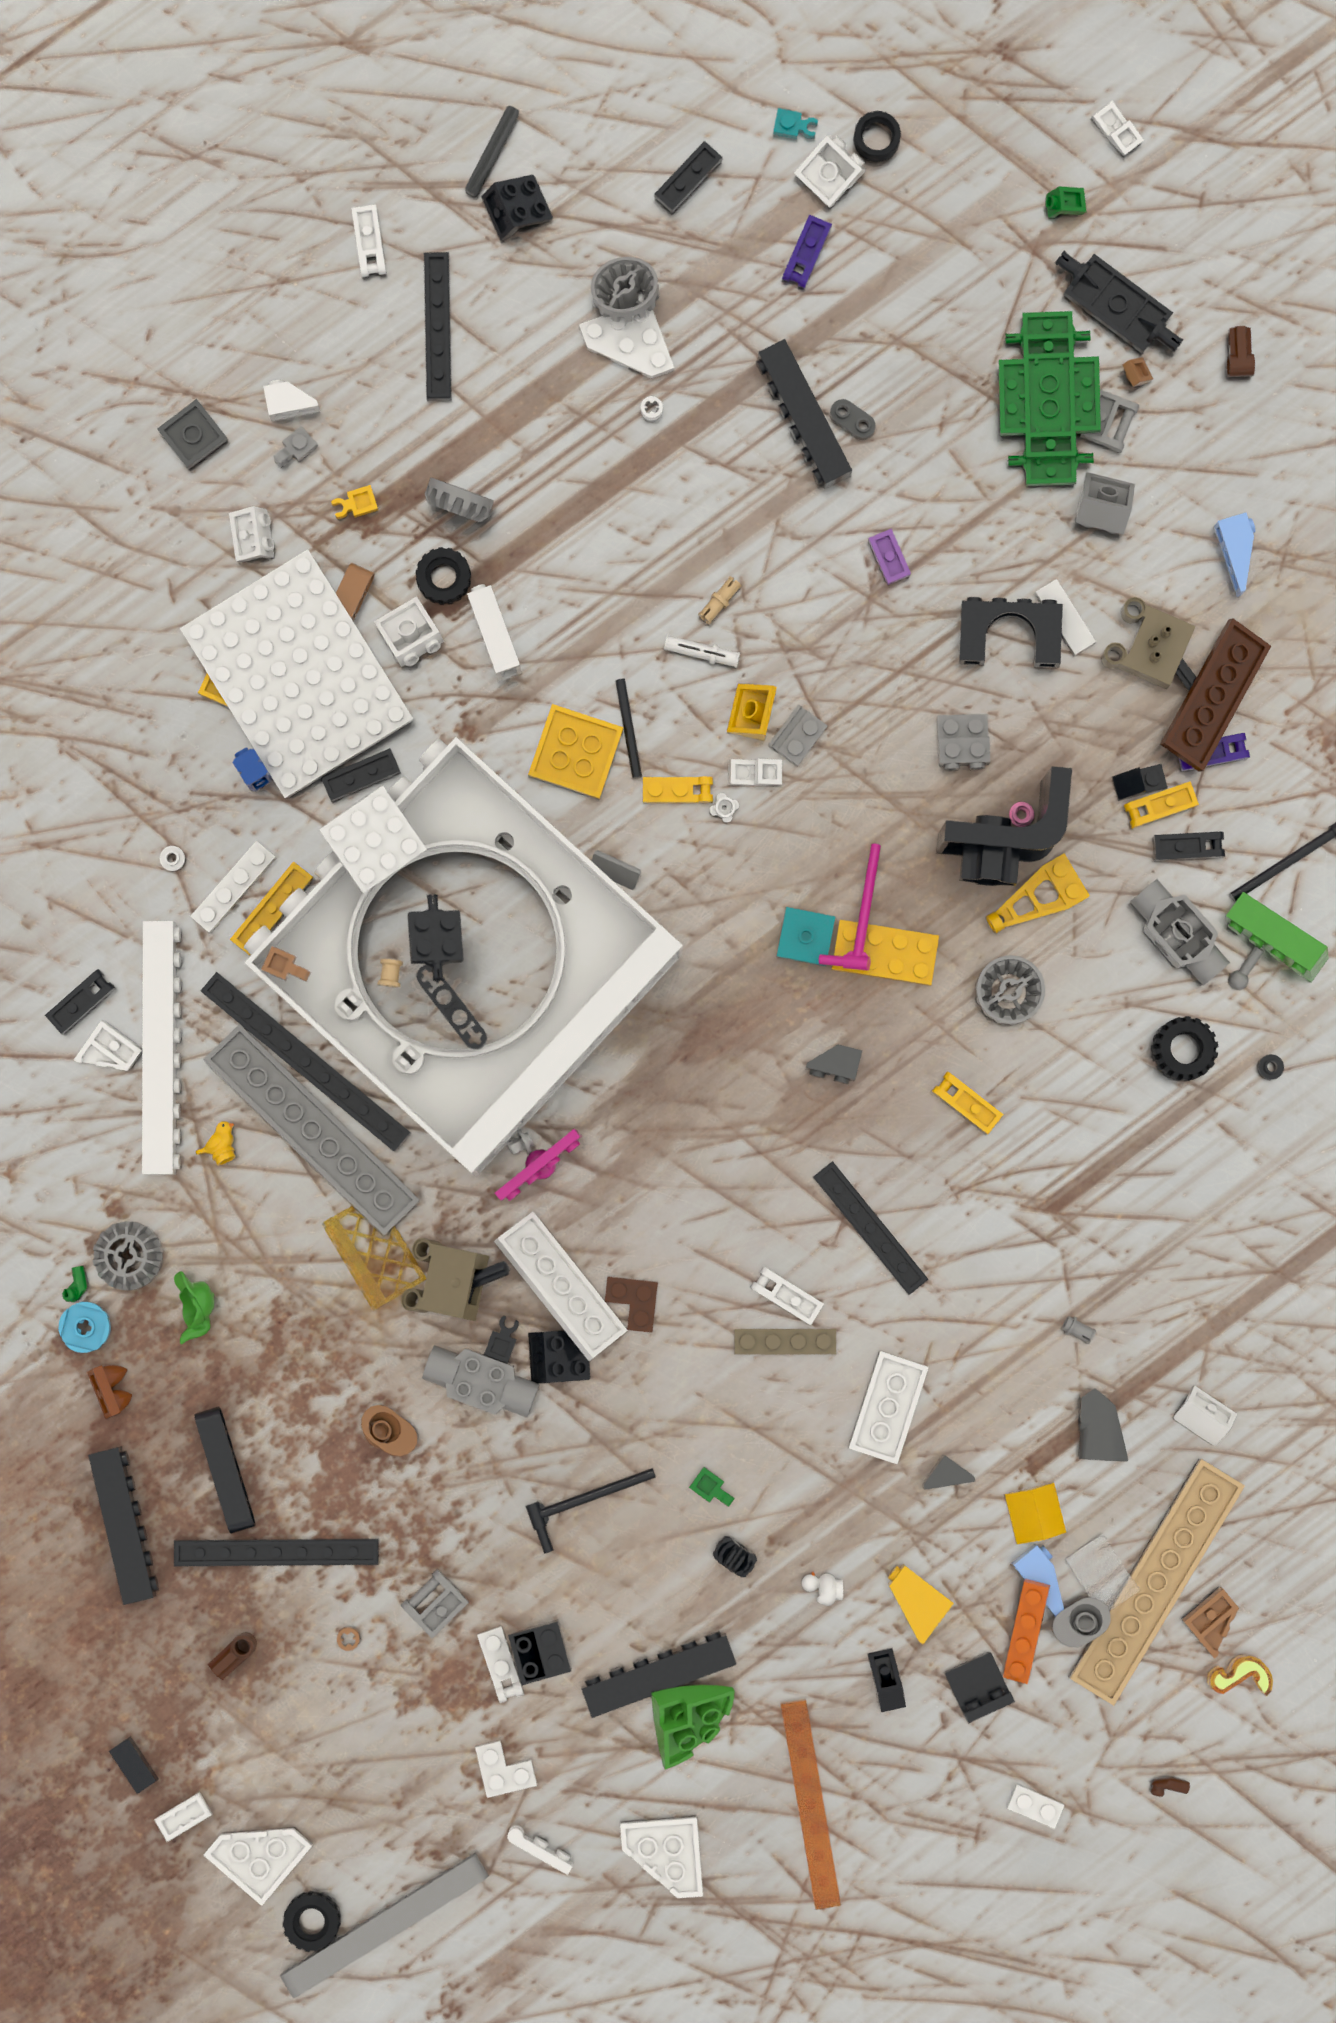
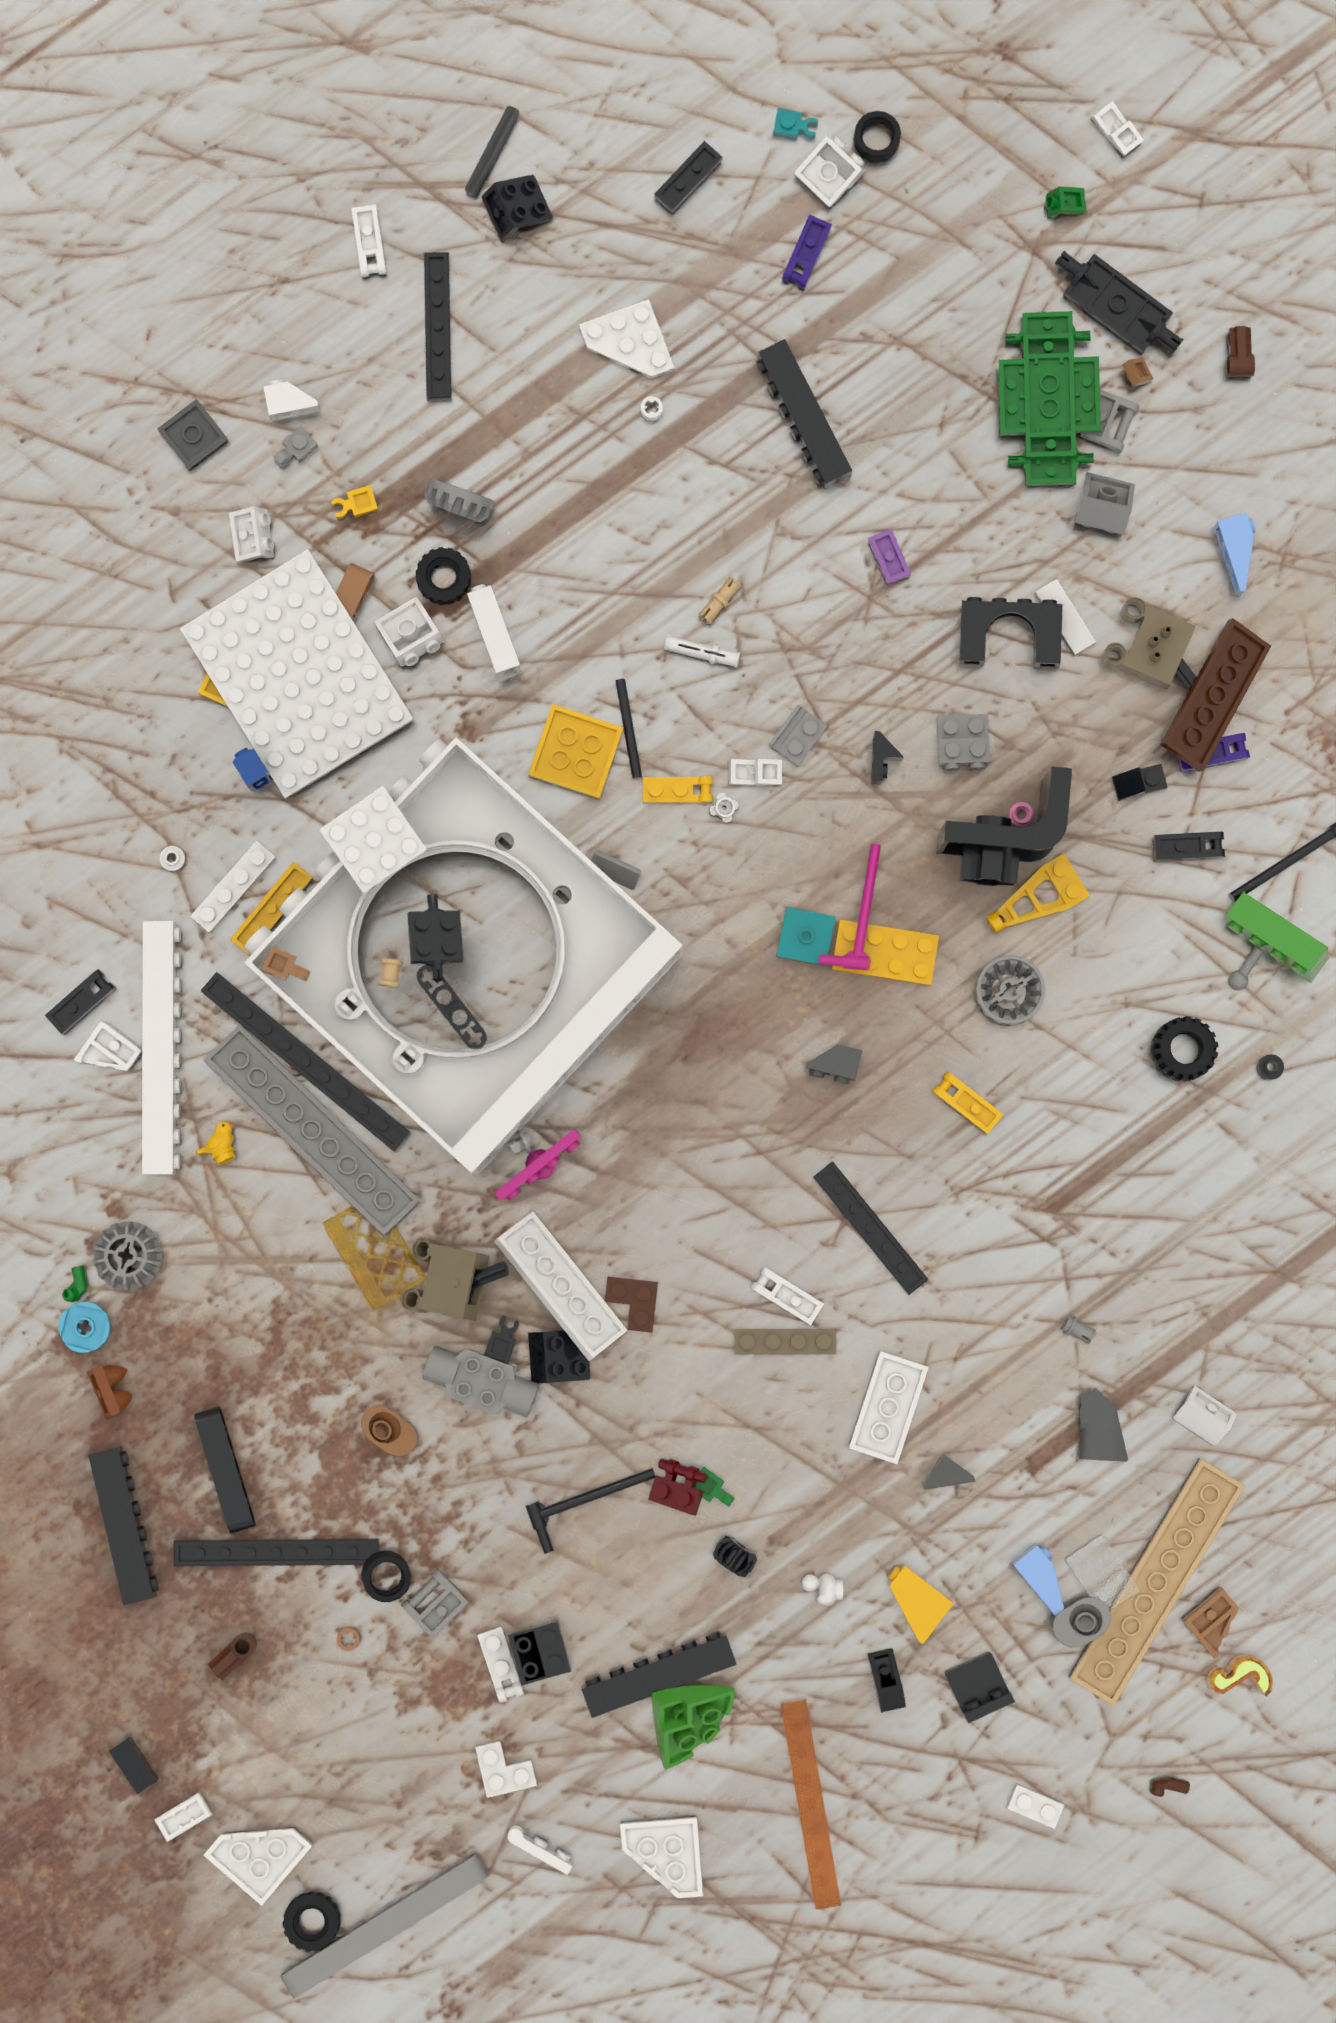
bright green hair [174,1271,215,1344] -> none
black plate [321,748,401,802] -> none
light grey gear [591,257,660,322] -> none
yellow slope [727,684,777,741] -> none
dark grey plate [830,399,876,440] -> none
orange plate [1003,1579,1050,1684] -> none
yellow slope [1004,1482,1066,1544] -> none
yellow plate [1124,781,1199,829] -> none
light grey brick [1130,879,1230,985] -> none
none -> black tyre [361,1551,411,1602]
none -> dark red plate [648,1459,707,1516]
none -> black slope [871,731,904,785]

